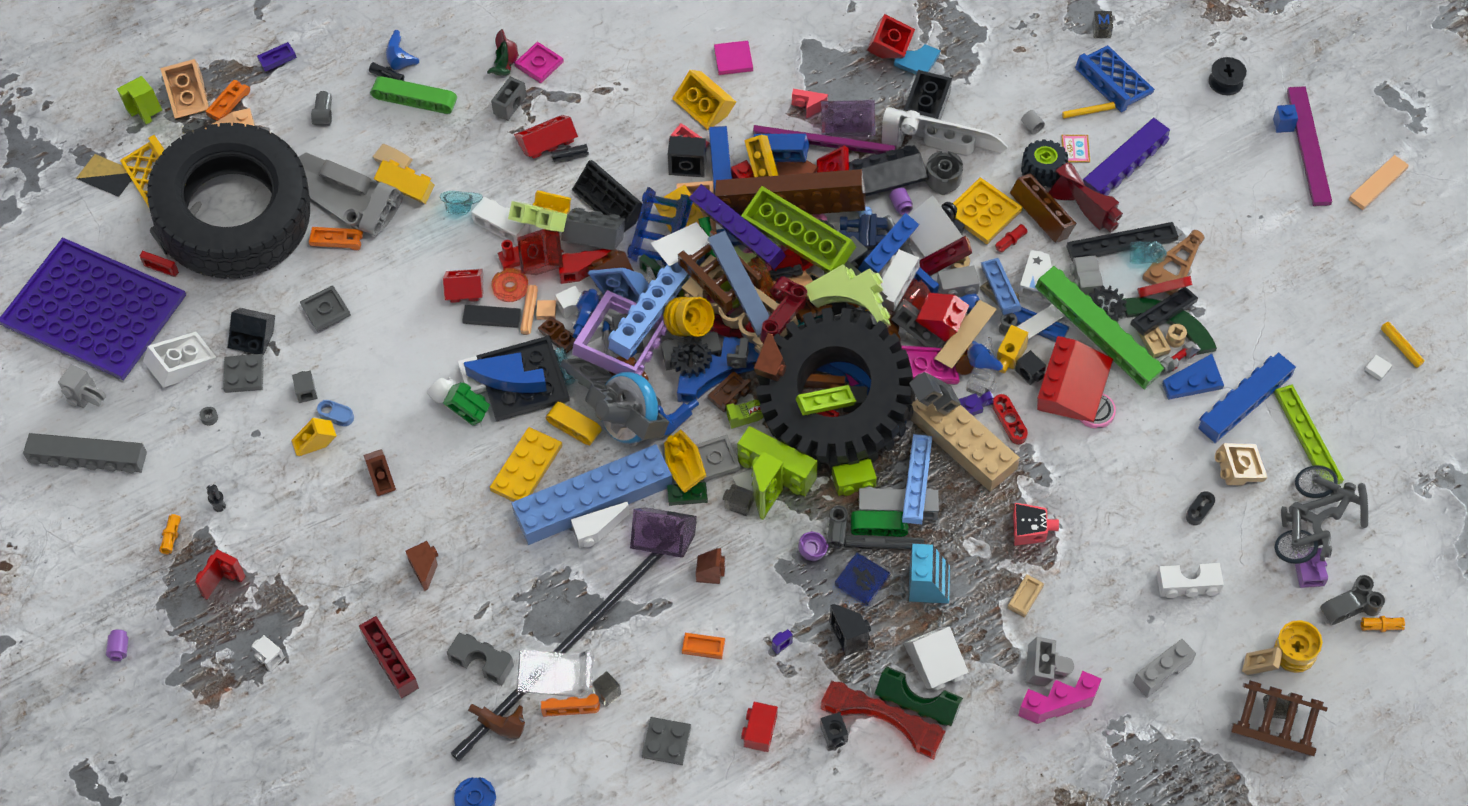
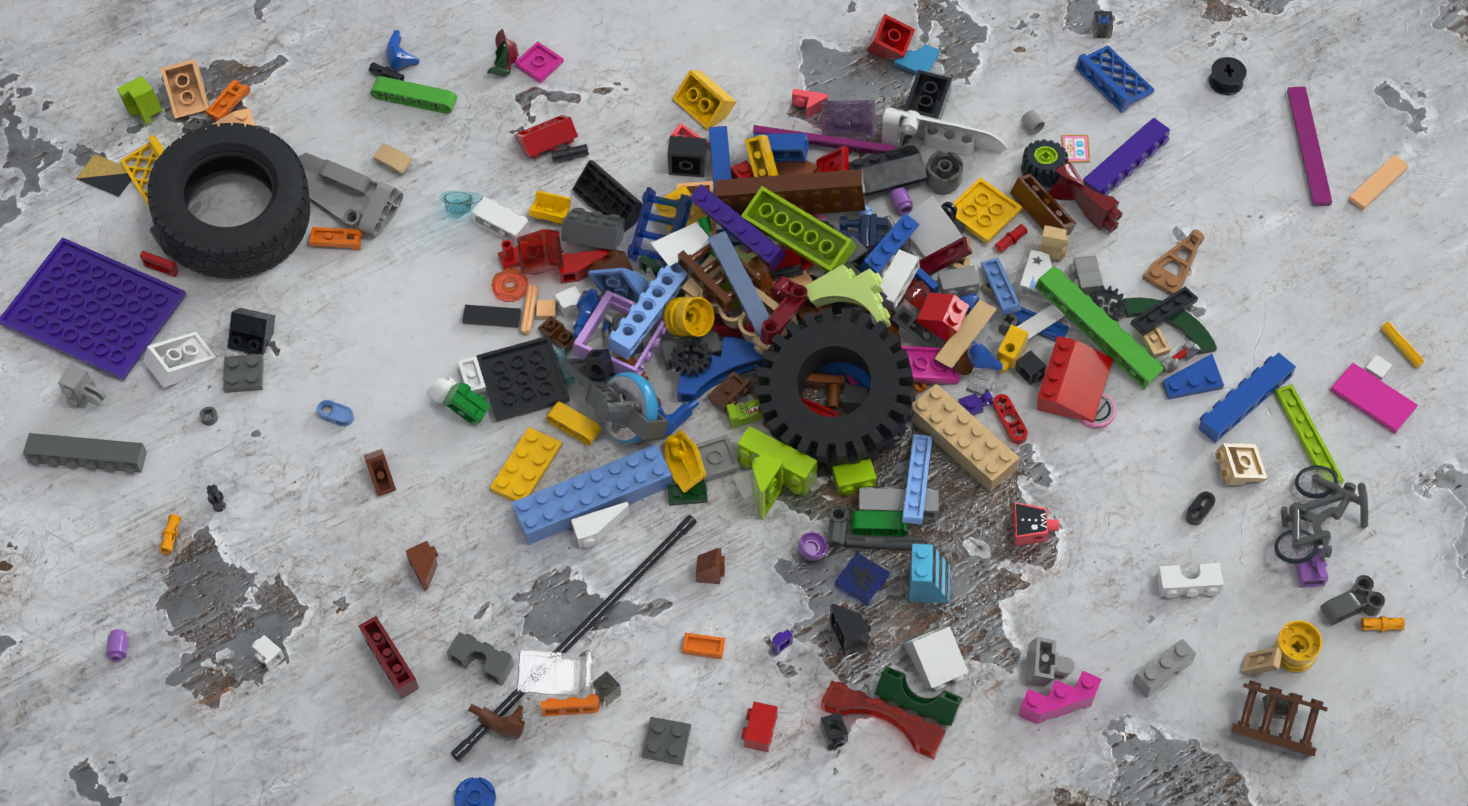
red bracket [195,549,245,600] -> none
dark purple plate [257,42,297,72] -> none
yellow slope [291,418,337,456] -> none
dark grey brick [292,370,318,403] -> none
dark grey plate [300,285,351,332] -> none
dark grey piece [311,91,332,125] -> none
yellow brick [374,159,435,204] -> none
red slope [443,269,484,303] -> none
blue slope [464,352,547,393] -> none
dark grey brick [491,76,527,120] -> none
yellowish green arch [508,201,567,232] -> none
clear purple slope [630,507,697,558] -> none
dark pink tile [714,40,753,75] -> none
clear smoke brick [723,484,754,517] -> none
dark grey bracket [727,338,749,368] -> none
copper slope [754,333,786,381] -> none
lime plate [796,385,856,415] -> none
dark grey arch [909,372,961,415] -> none
tan tile [1007,574,1044,618] -> none
yellow bar [1062,102,1115,119] -> none
black plate [1066,222,1179,261] -> none
clear light blue piece [1130,241,1167,264] -> none
red beam [1137,276,1193,298] -> none
tan wheel [1166,324,1187,348] -> none
blue brick [1273,104,1298,133] -> none
none -> black brick [584,349,614,381]
none -> tan brick [1039,225,1069,261]
none -> dark pink tile [1330,363,1418,434]

